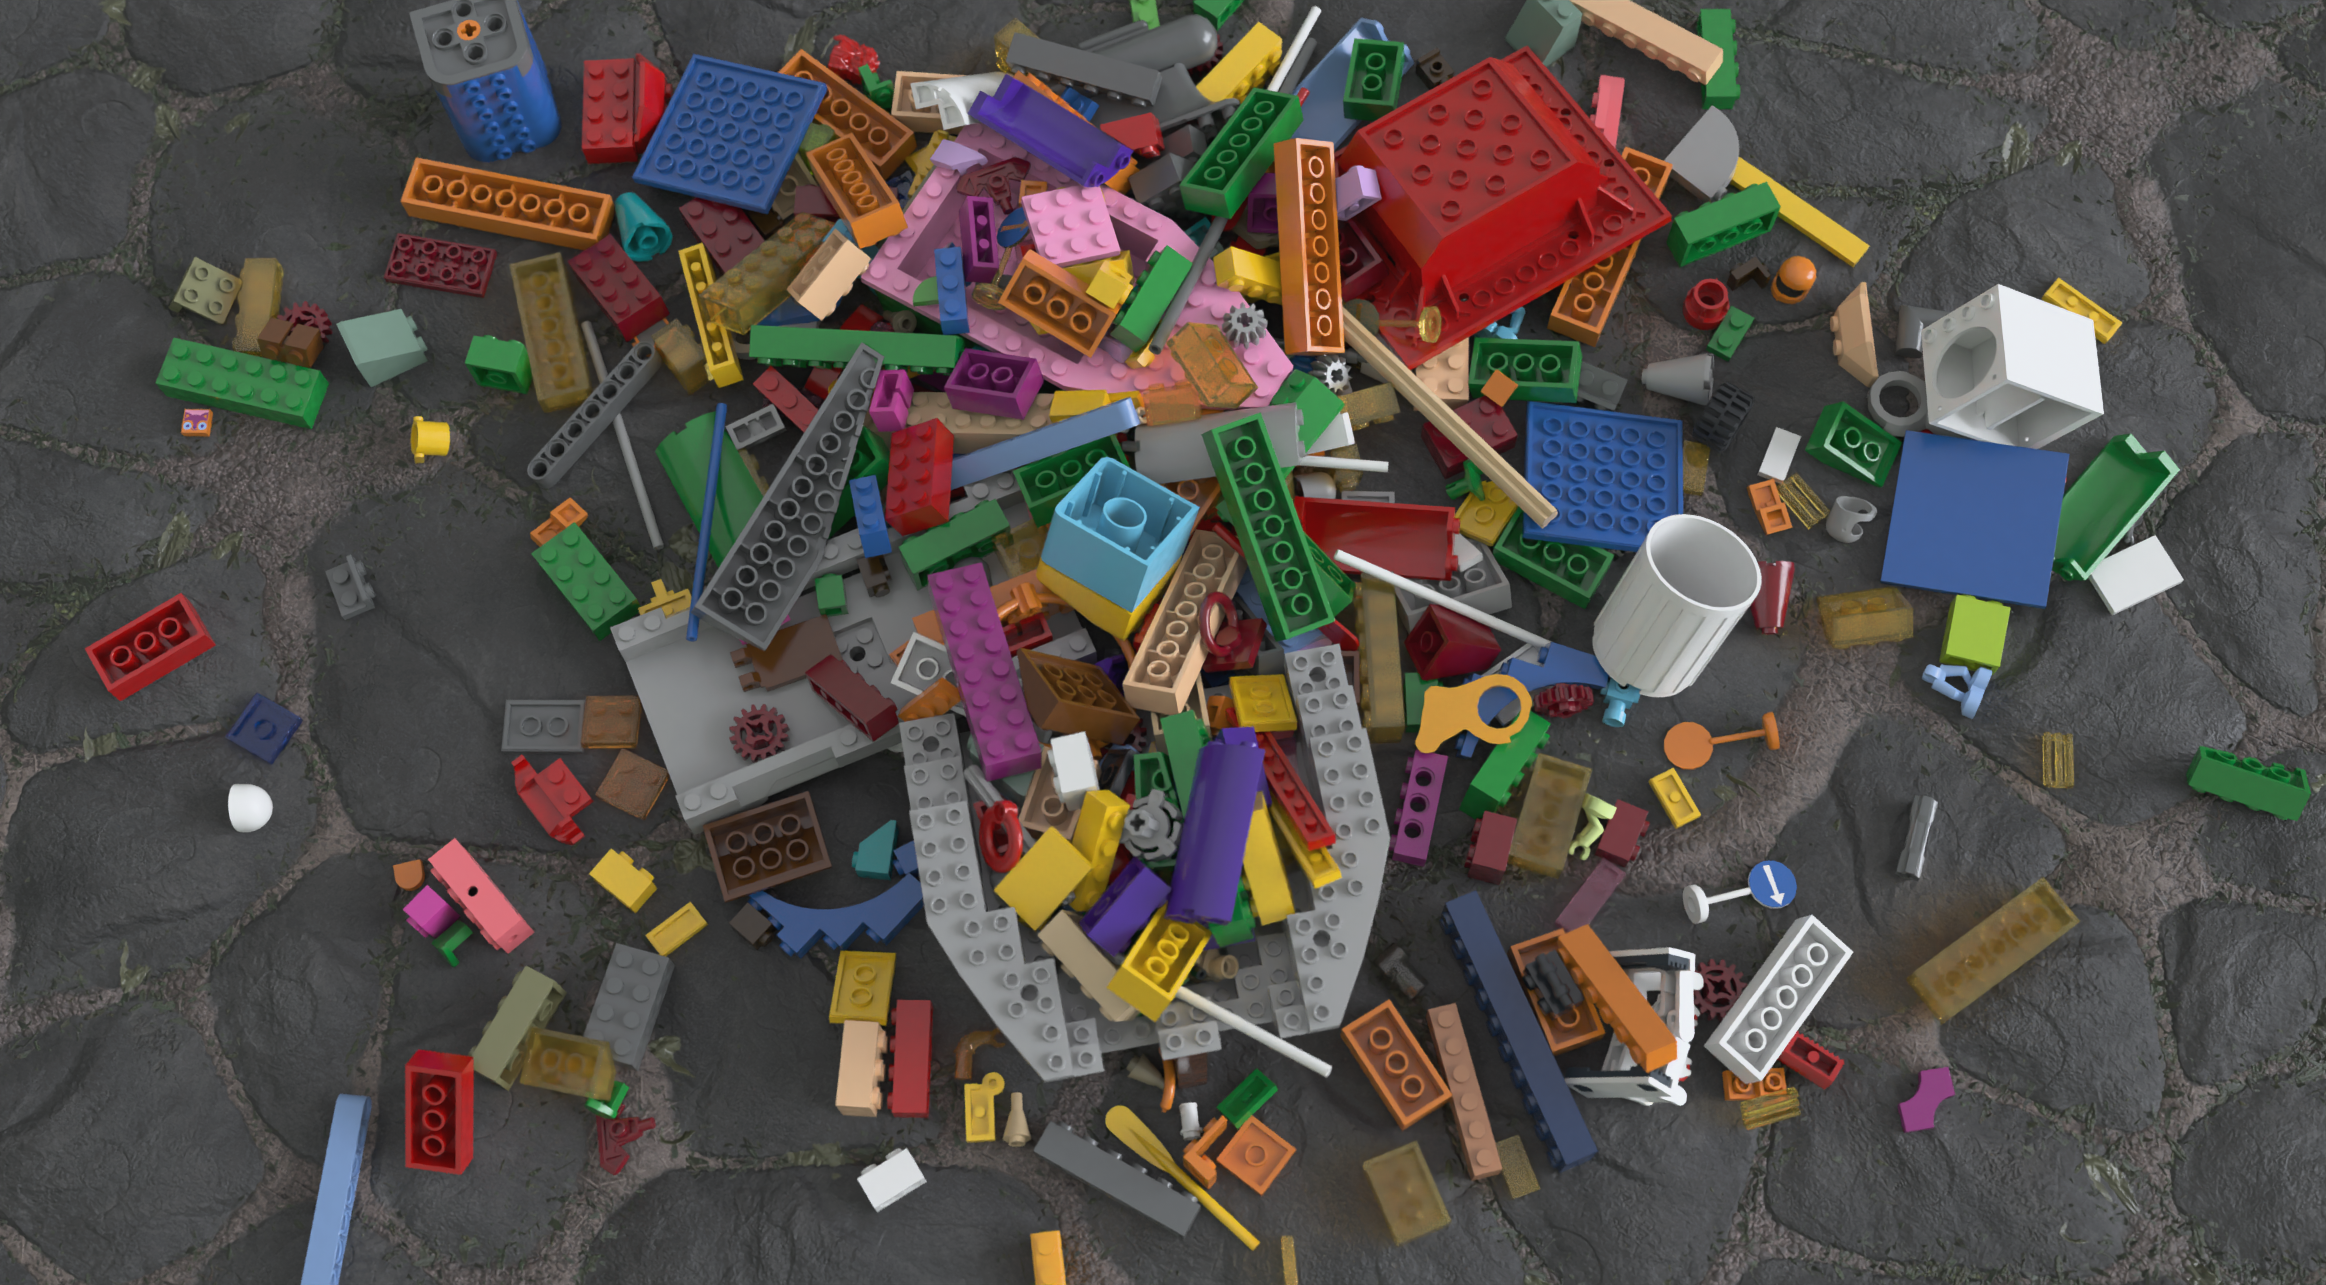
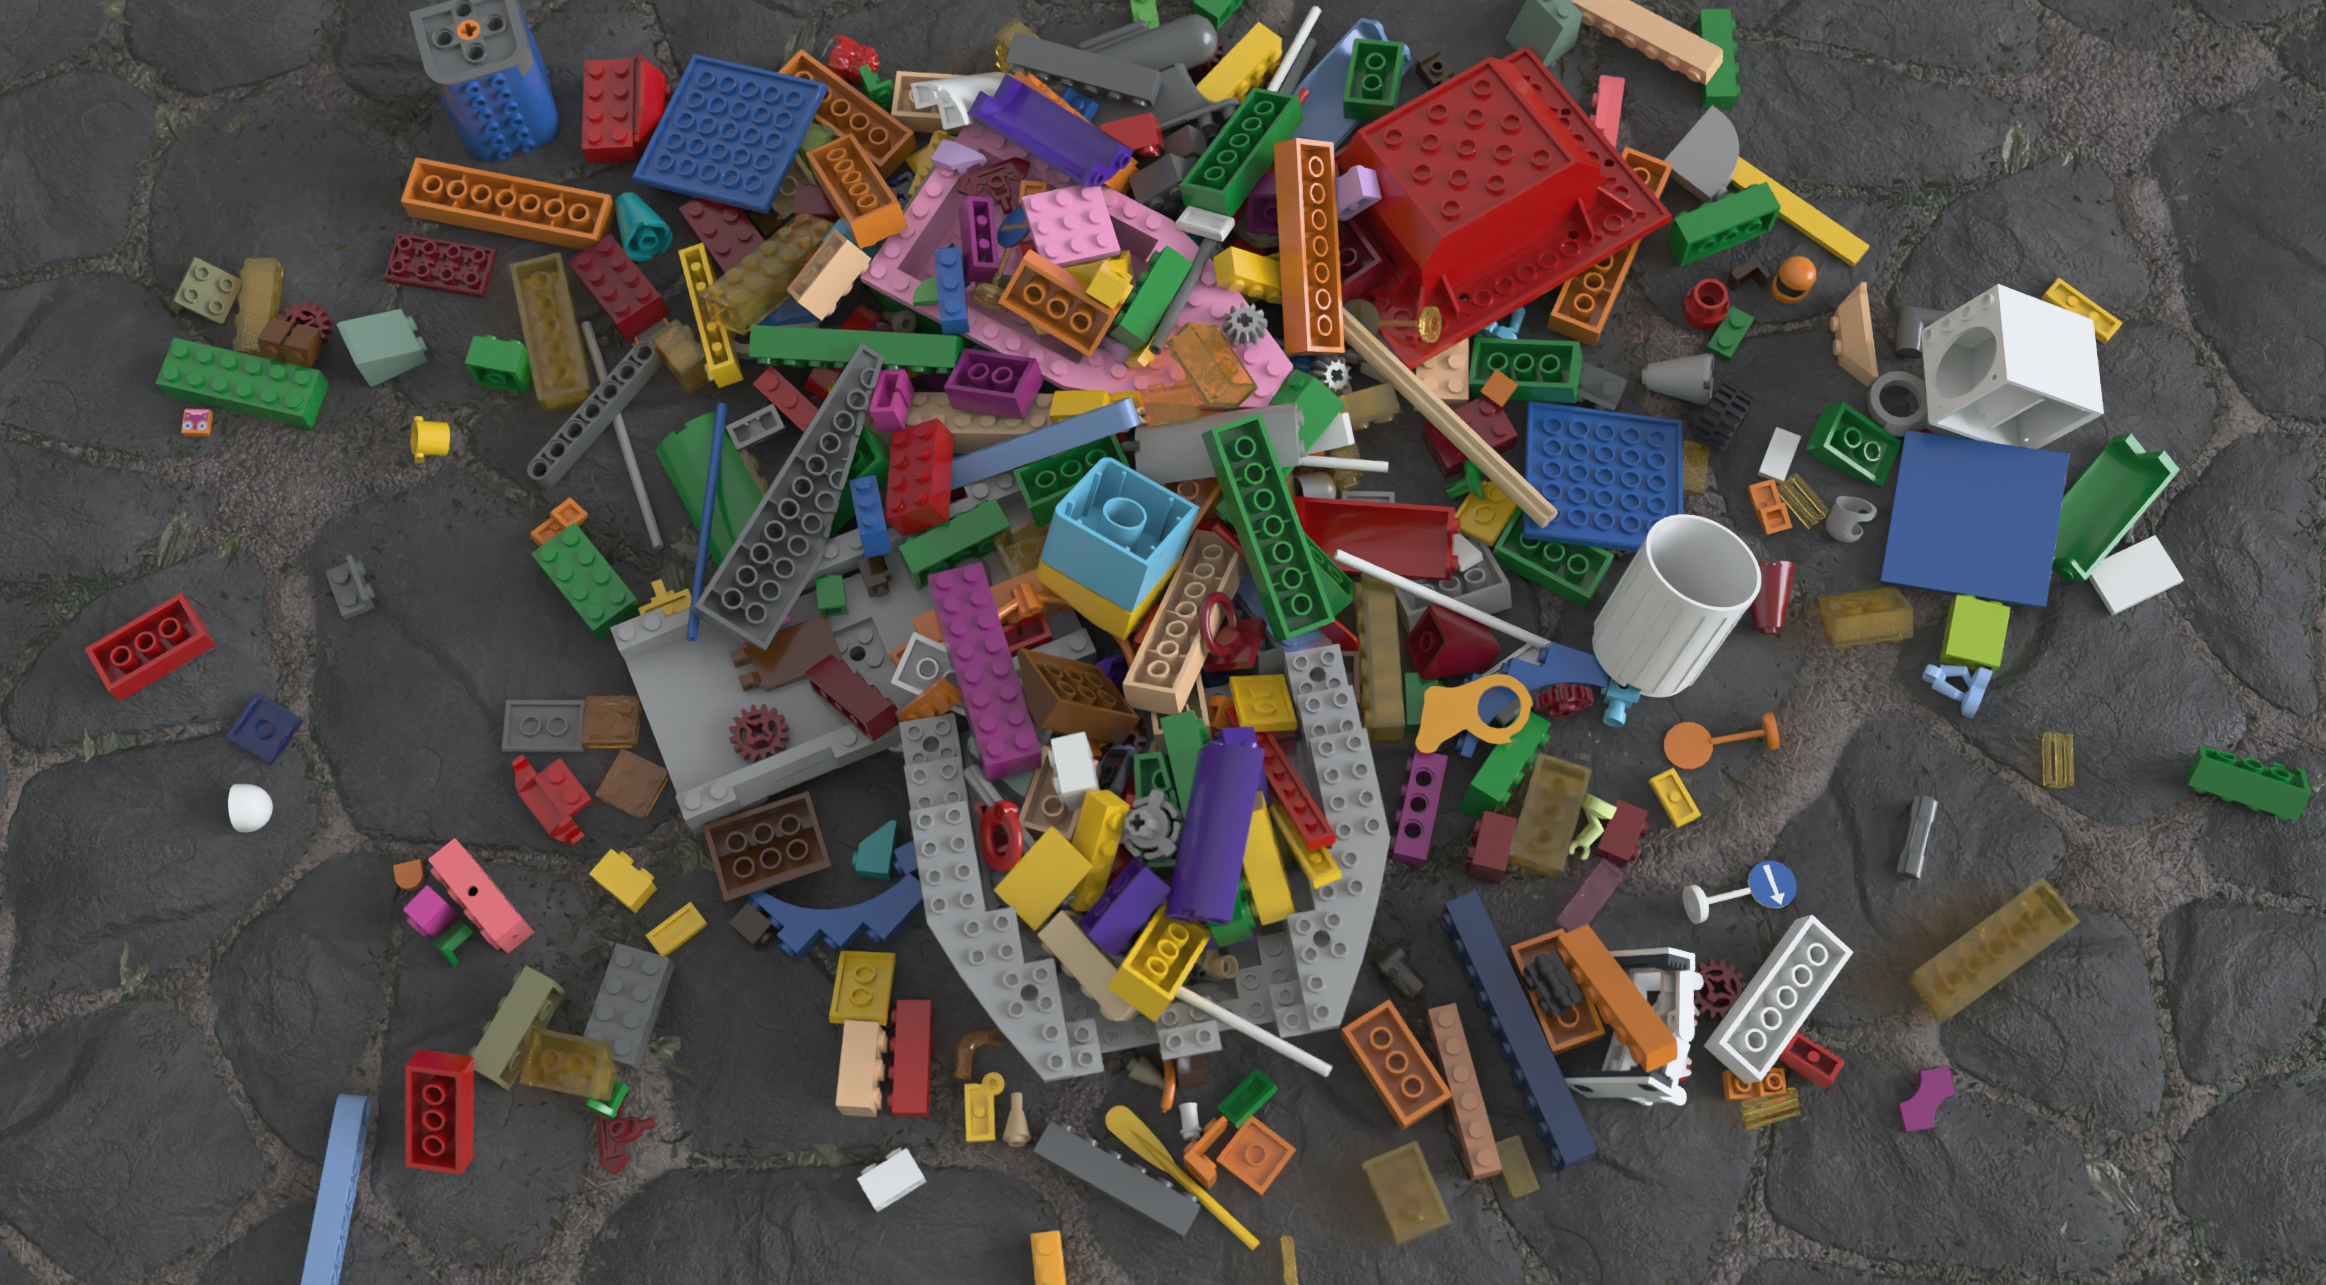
none -> white tile [1176,206,1235,242]

